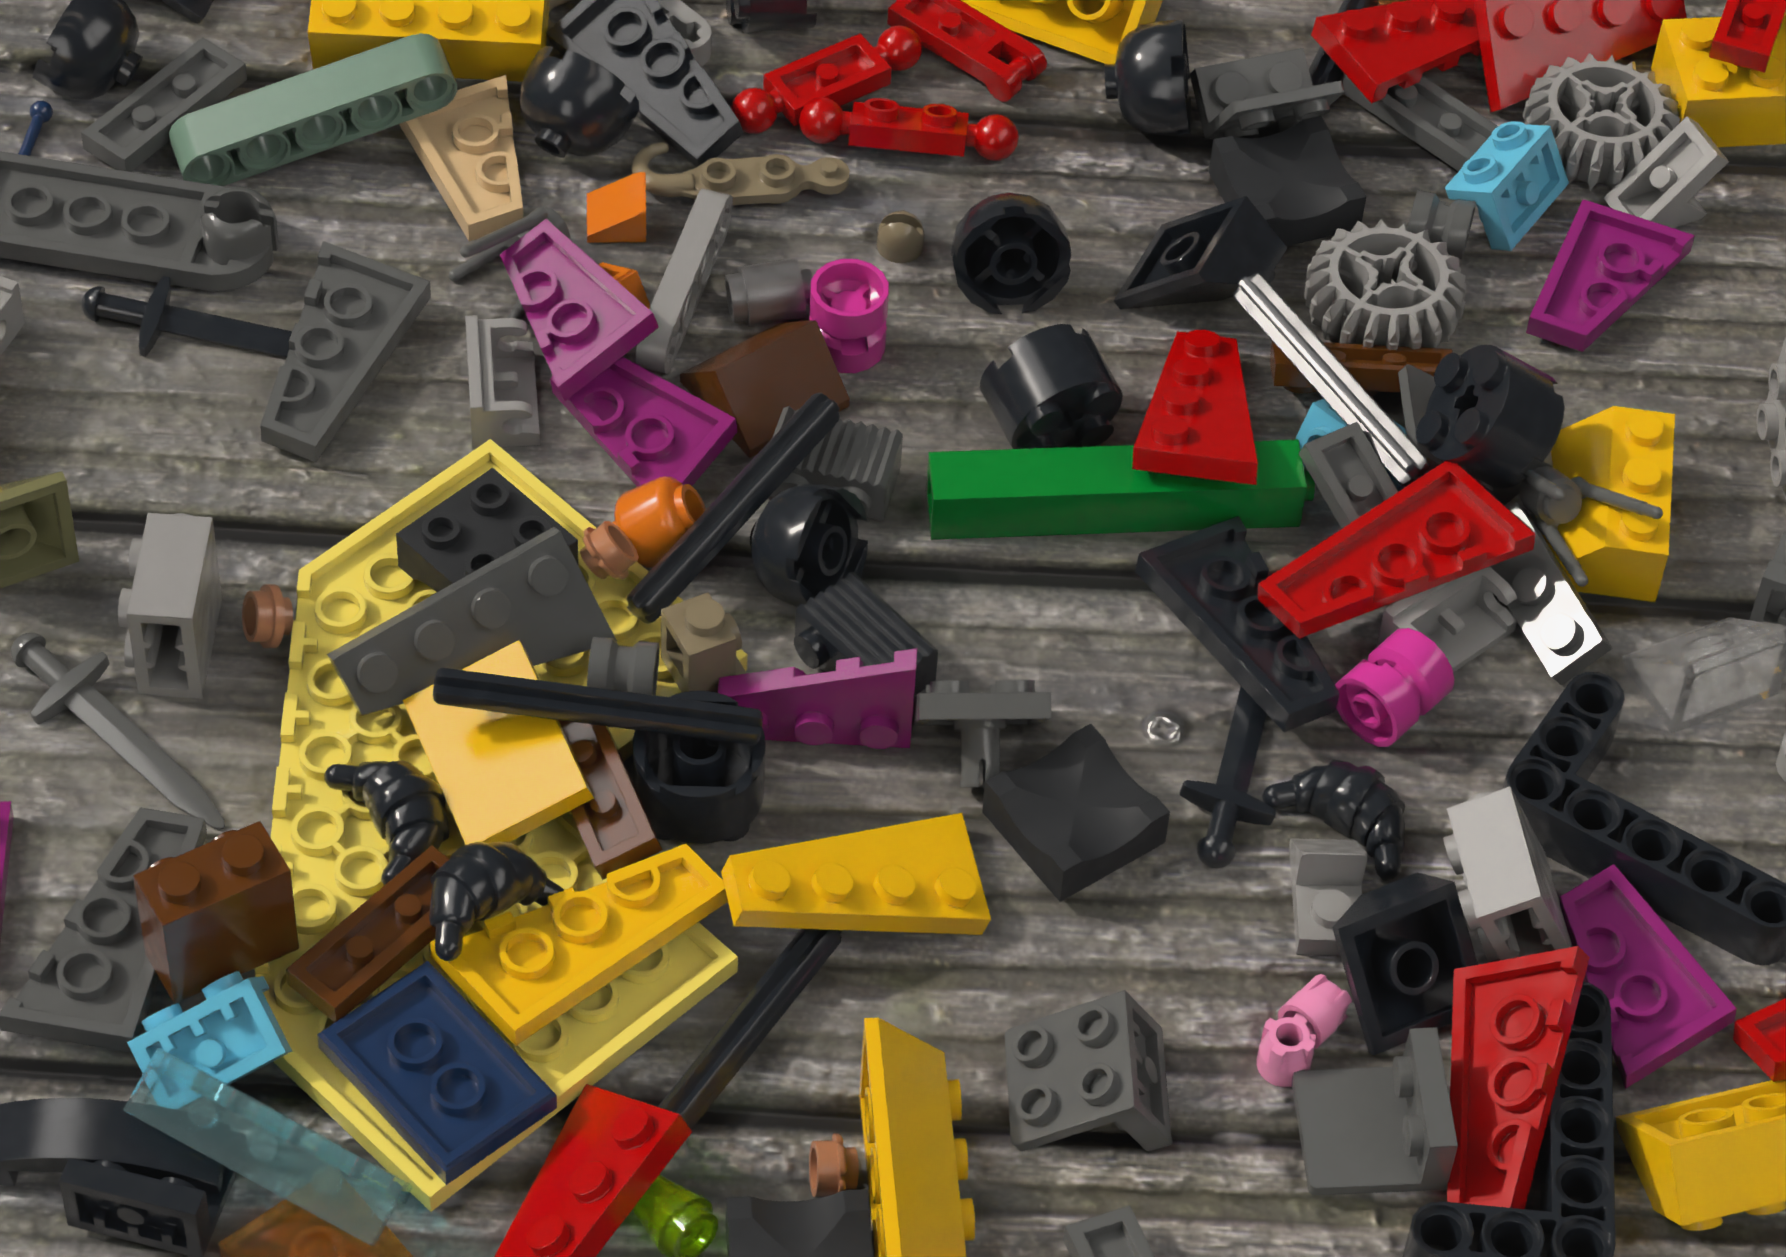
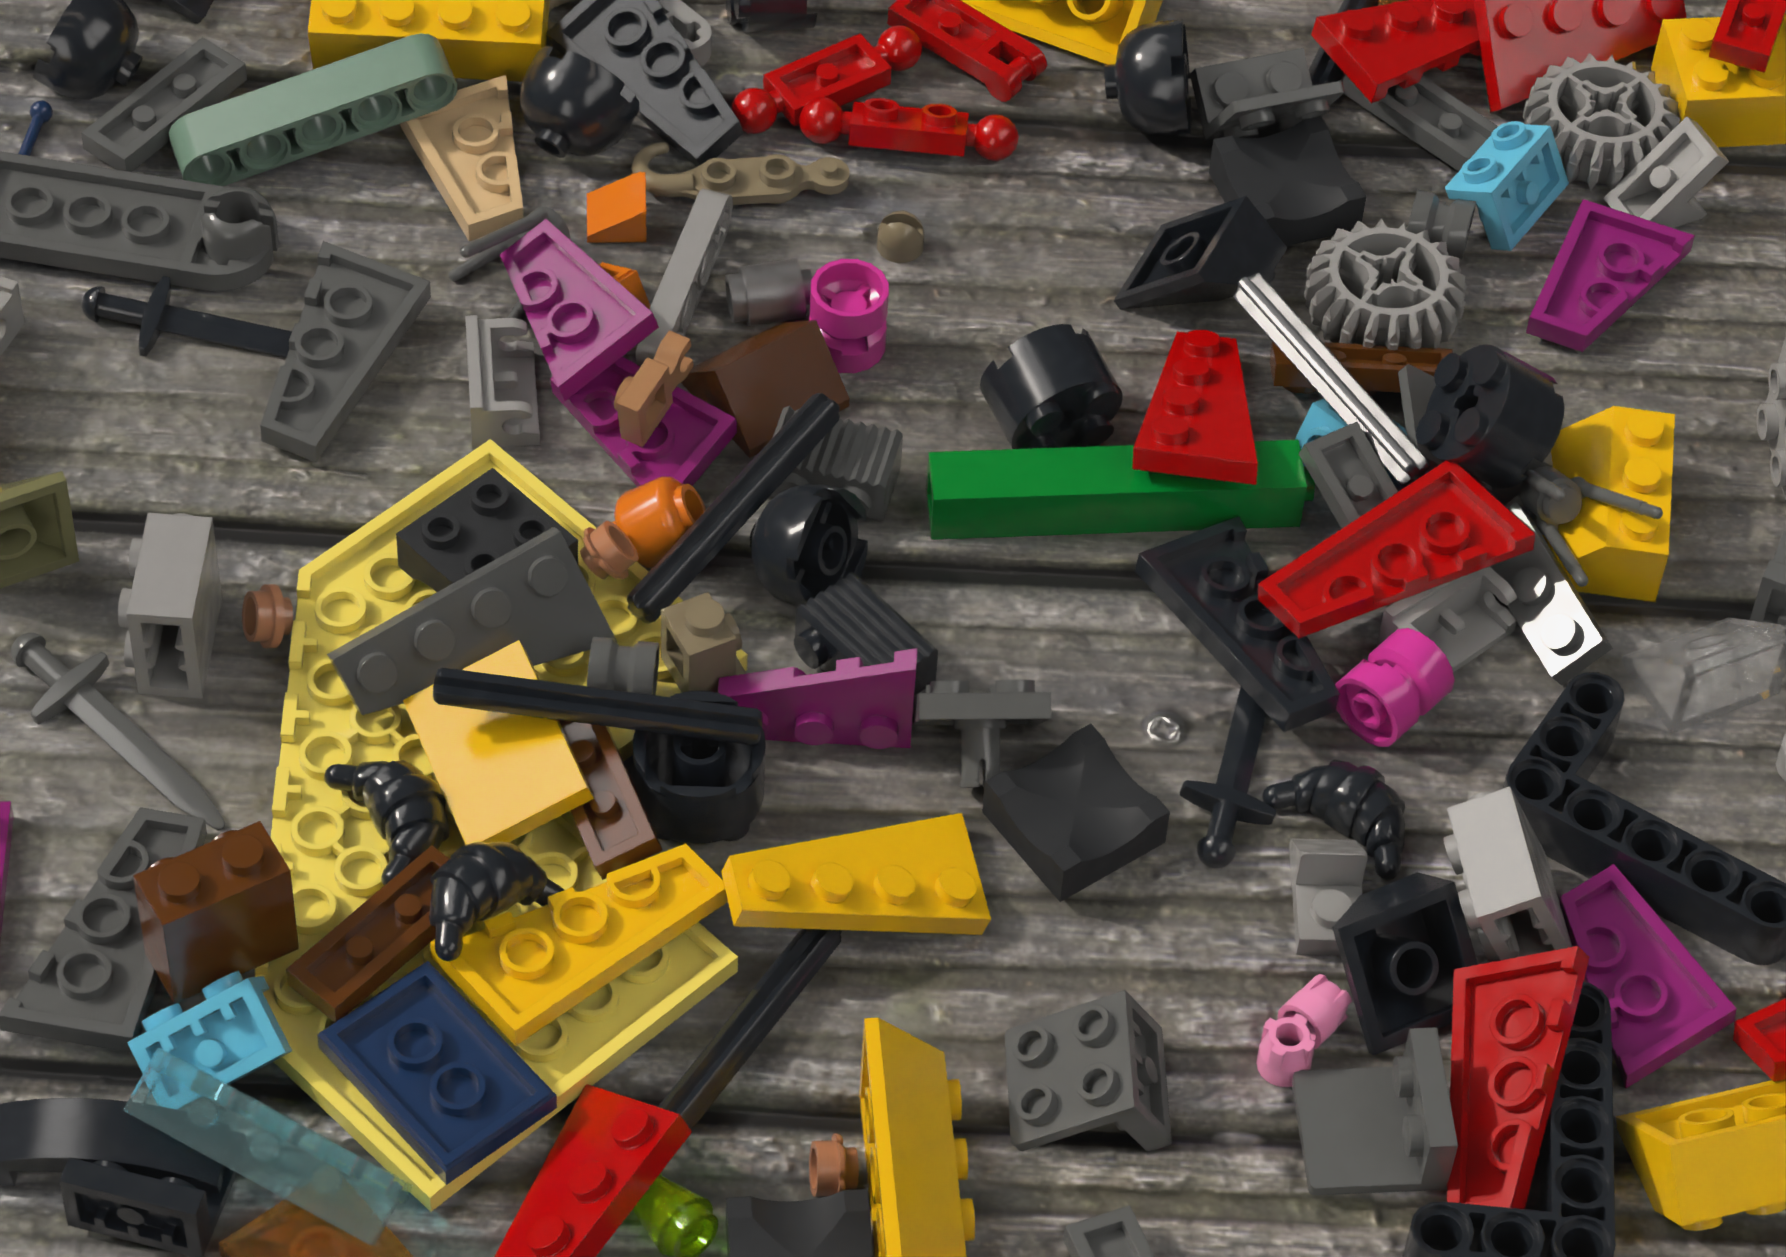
black cylinder [951,192,1071,314] -> none
none -> medium nougat plate [614,330,694,447]

